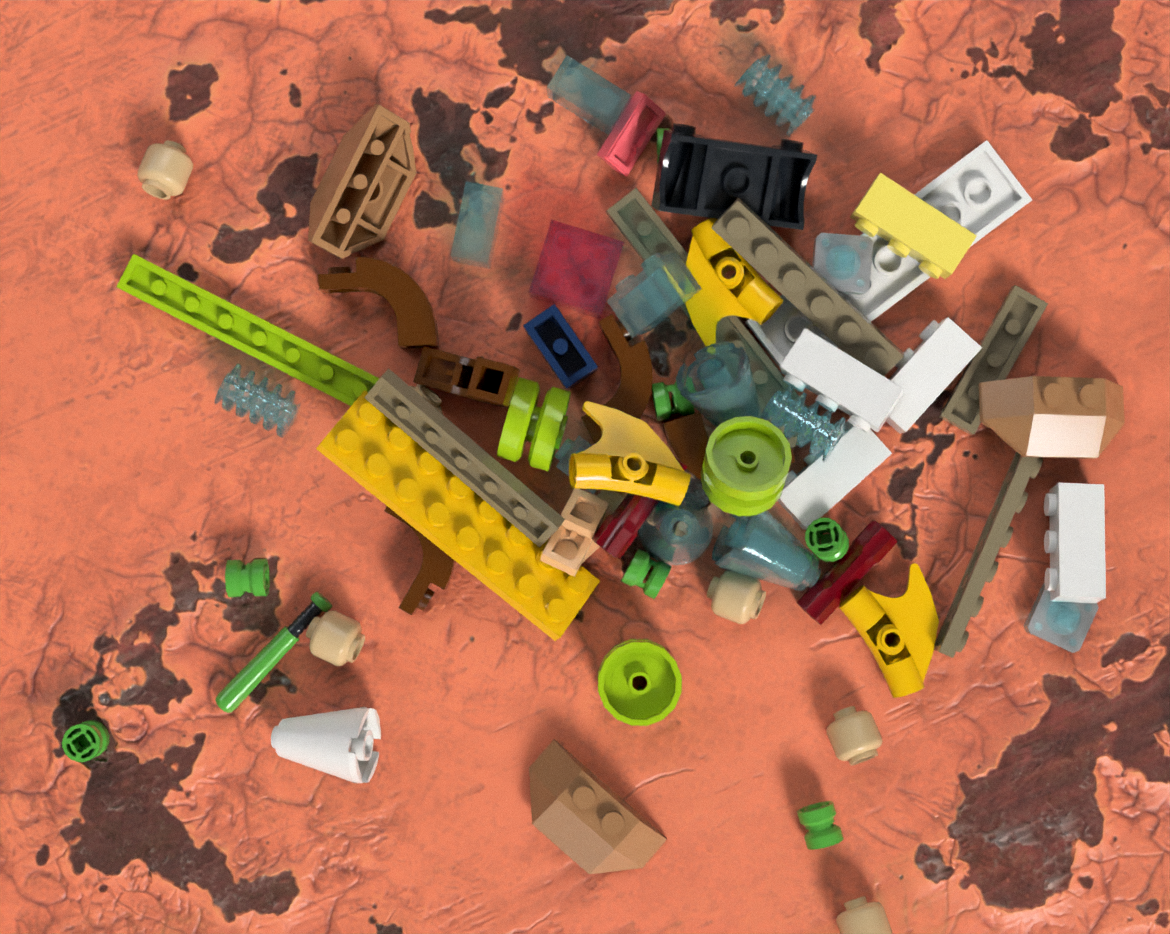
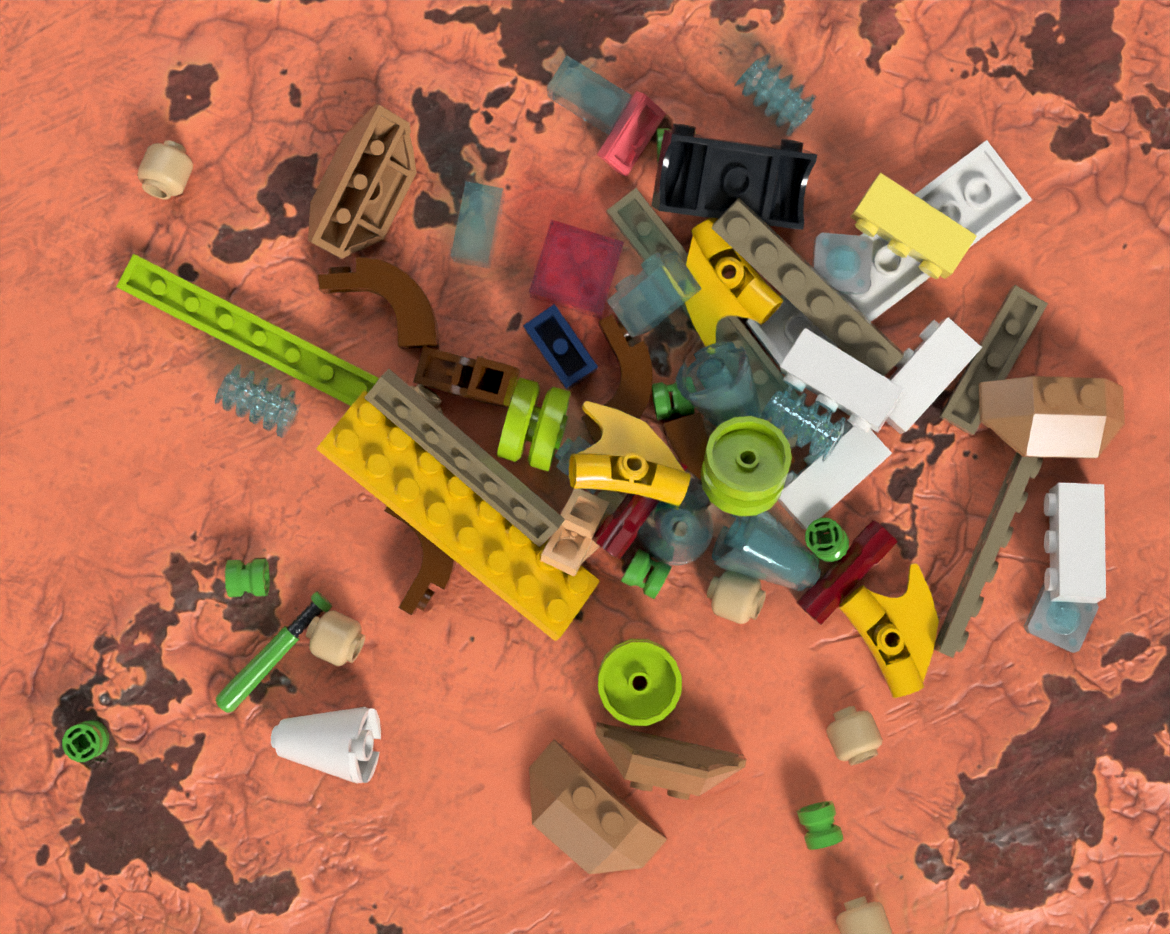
none -> medium nougat wedge [595,722,746,800]

